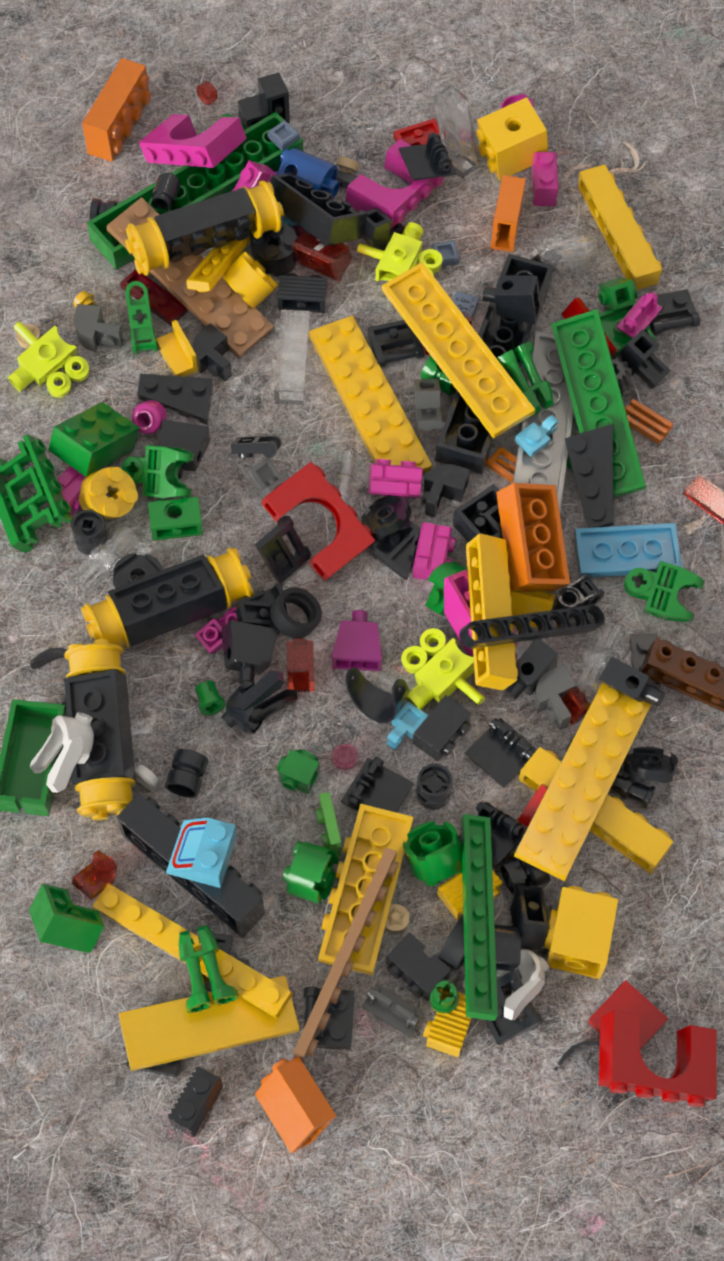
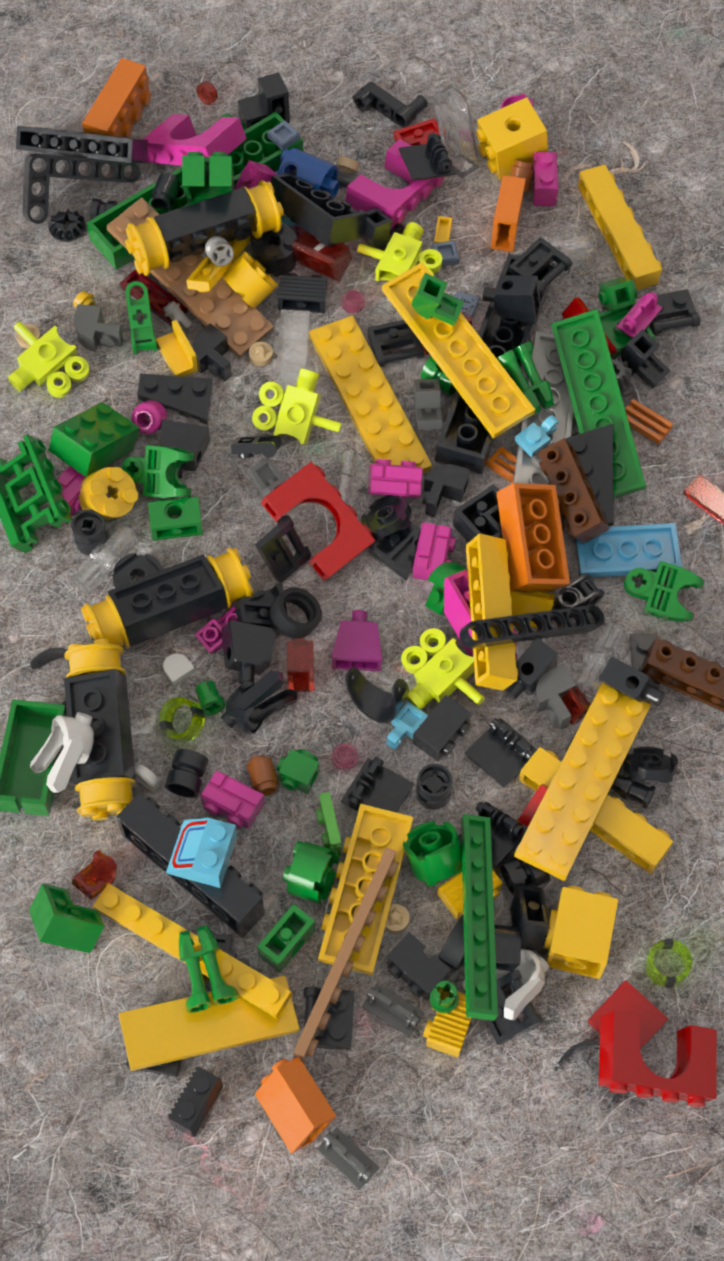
none -> black brick [16,126,148,164]
none -> black beam [22,153,141,224]
none -> black gear [48,209,86,242]
none -> clear neon green piece [159,697,205,741]
none -> light grey pin [163,300,193,331]
none -> white tile [163,654,195,686]
none -> green piece [182,152,234,200]
none -> dark pink brick [201,770,265,829]
none -> light grey wheel [205,236,234,266]
none -> dark orange brick [246,754,279,796]
none -> tan tile [249,342,273,366]
none -> neon yellow piece [252,368,342,445]
none -> green brick [257,904,316,973]
none -> dark grey hinge [317,1127,380,1190]
none -> clear pink plate [341,290,365,313]
none -> black beam [352,82,428,128]
none -> green brick [412,273,464,326]
none -> yellow piece [434,216,452,244]
none -> dark orange brick [509,160,534,192]
none -> black plate [509,237,573,296]
none -> reddish brown brick [538,438,610,544]
none -> clear neon green piece [645,939,693,988]

